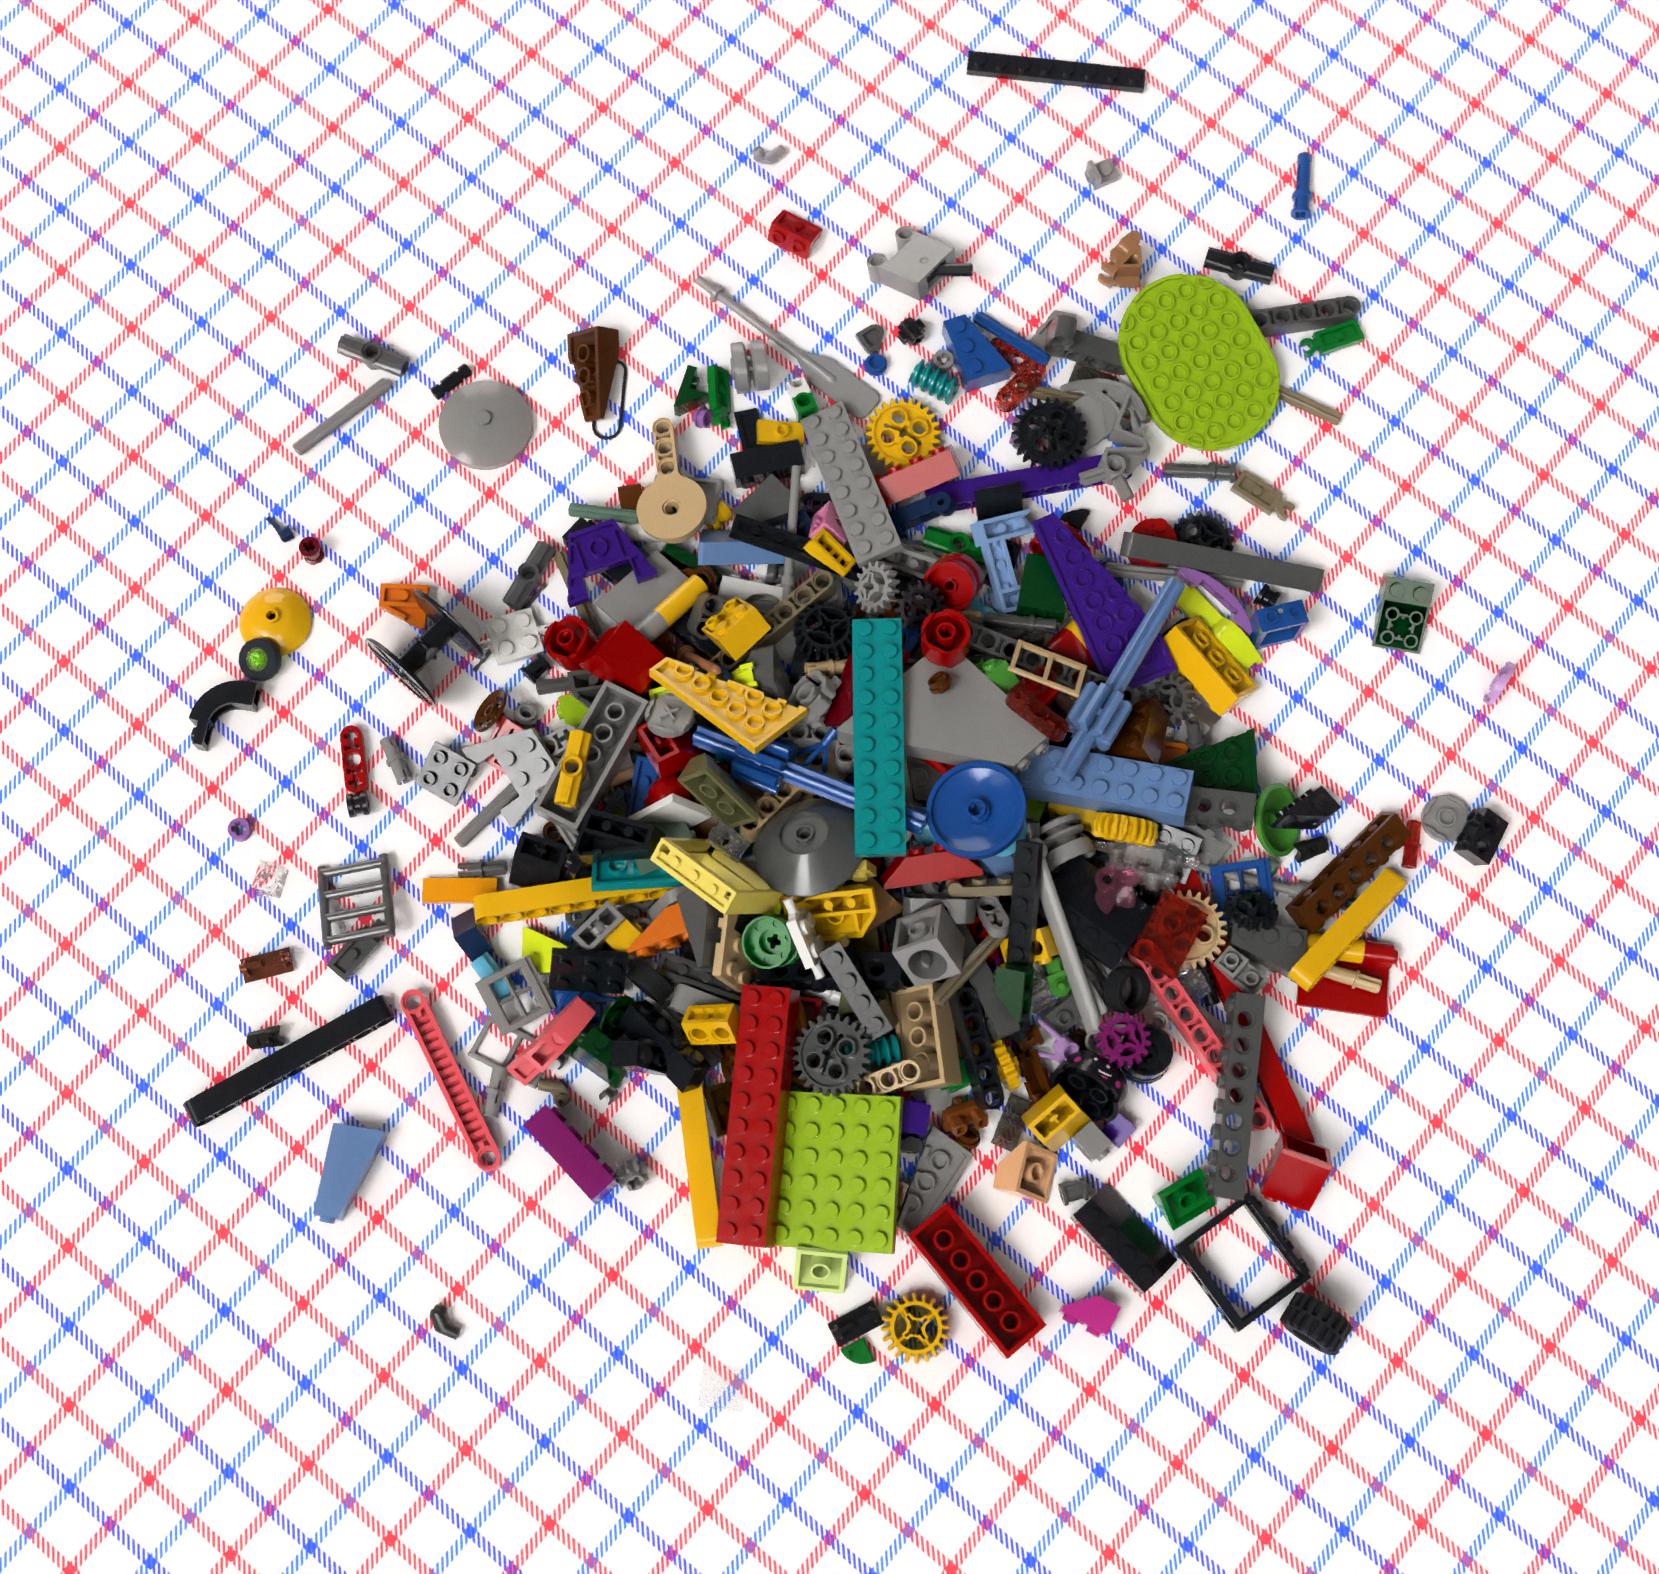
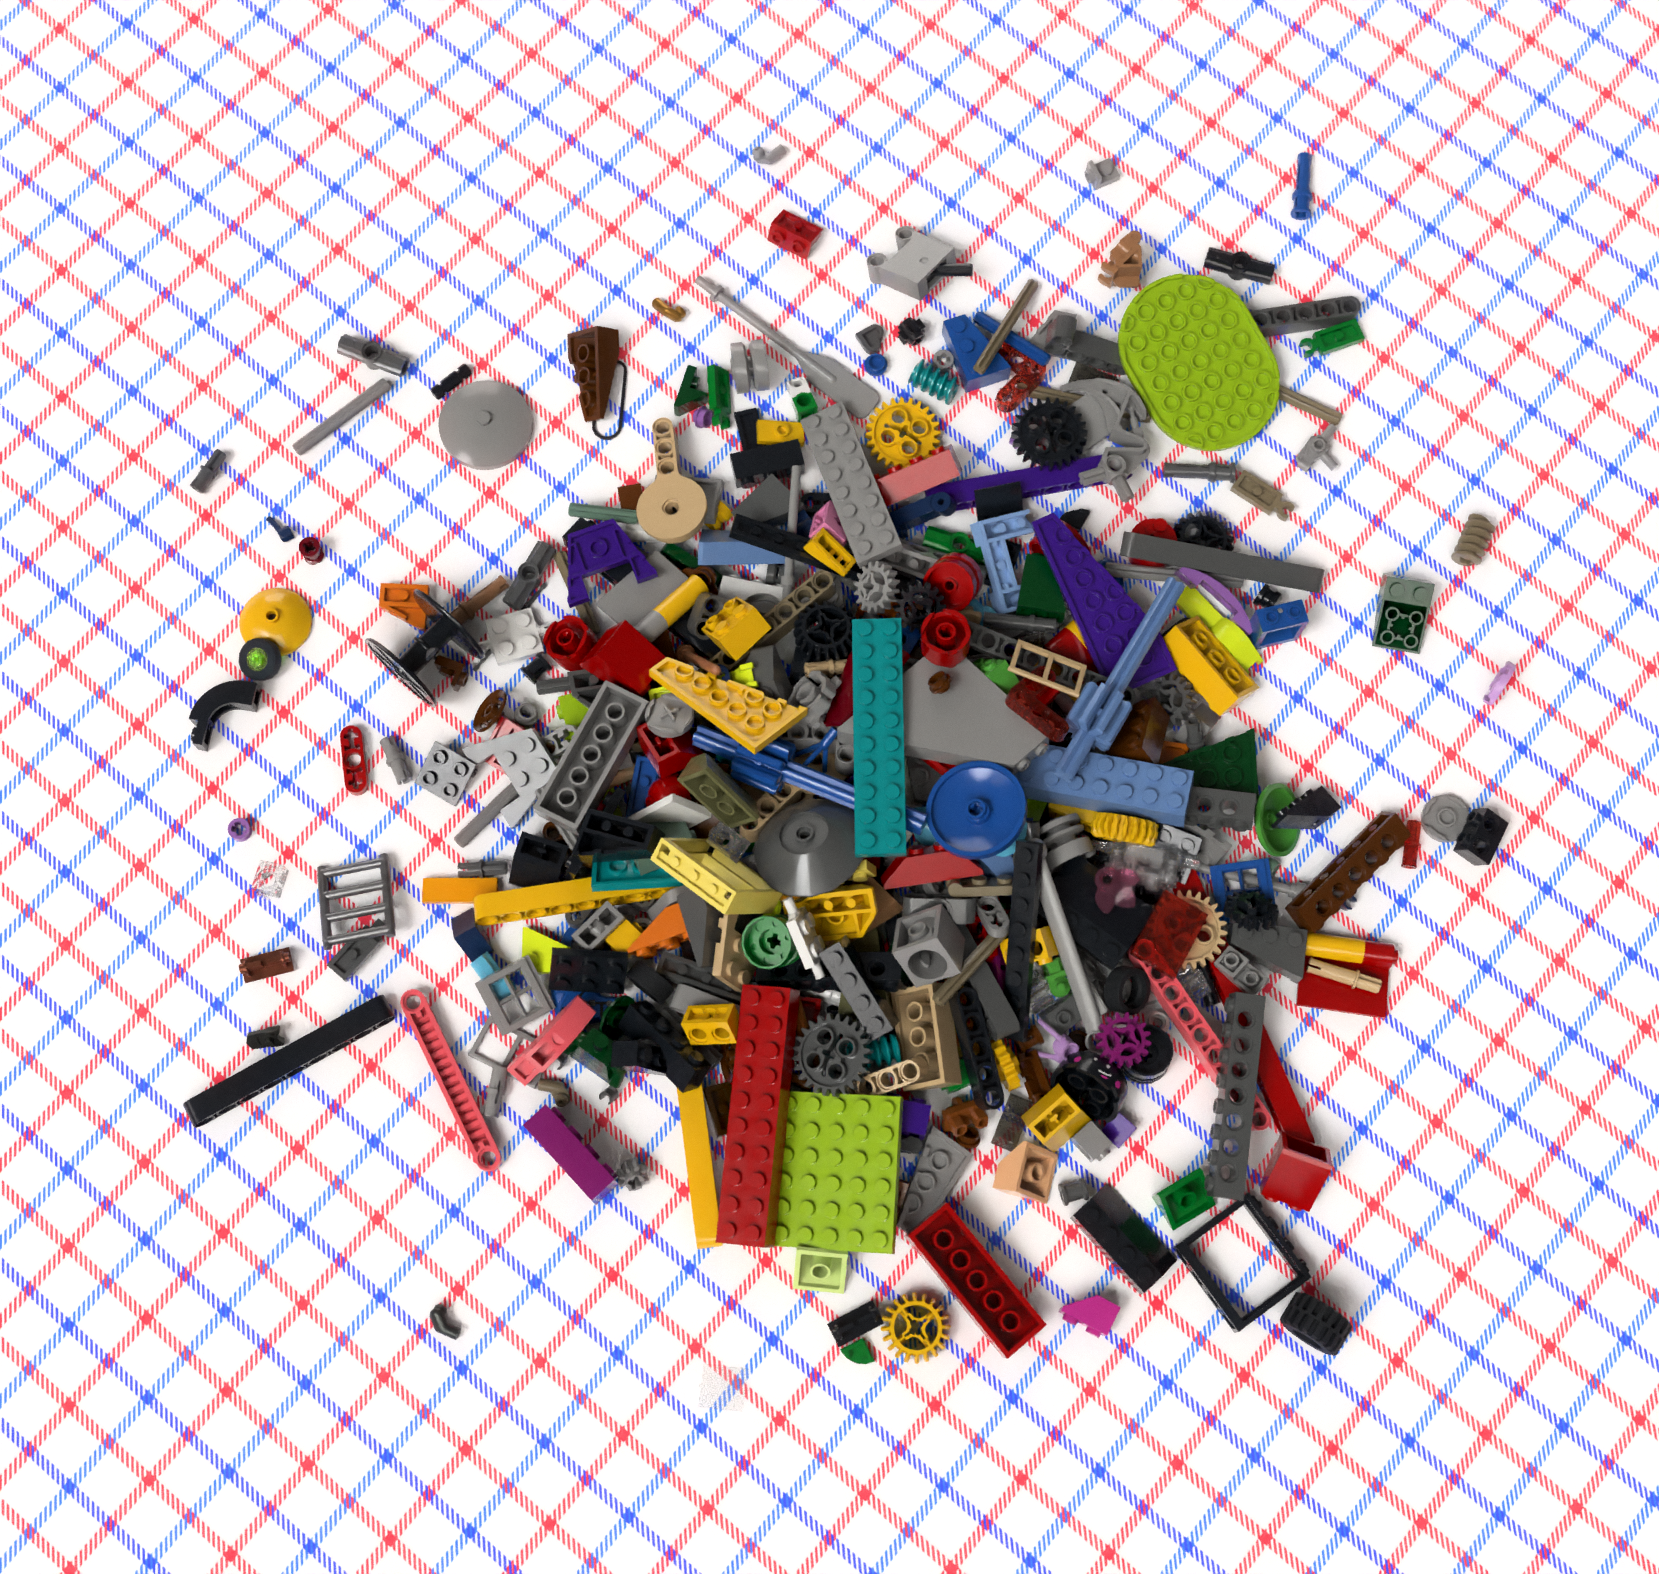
medium blue slope [313,1123,387,1224] -> none
black wheel [346,791,371,818] -> none
yellow piece [554,730,593,808] -> none
black plate [966,50,1146,94] -> none
dark green slope [993,962,1035,1022] -> none
yellow beam [1287,867,1408,992] -> none
pearl dark grey piece [1293,836,1329,863] -> none
none -> dark grey axle [189,449,227,494]
none -> reddish brown bracket [434,655,469,692]
none -> medium nougat pin [450,575,510,625]
none -> pearl gold arm [652,297,686,322]
none -> dark tan axle [973,279,1039,375]
none -> light grey piece [1295,424,1338,473]
none -> dark tan piece [1451,513,1496,566]

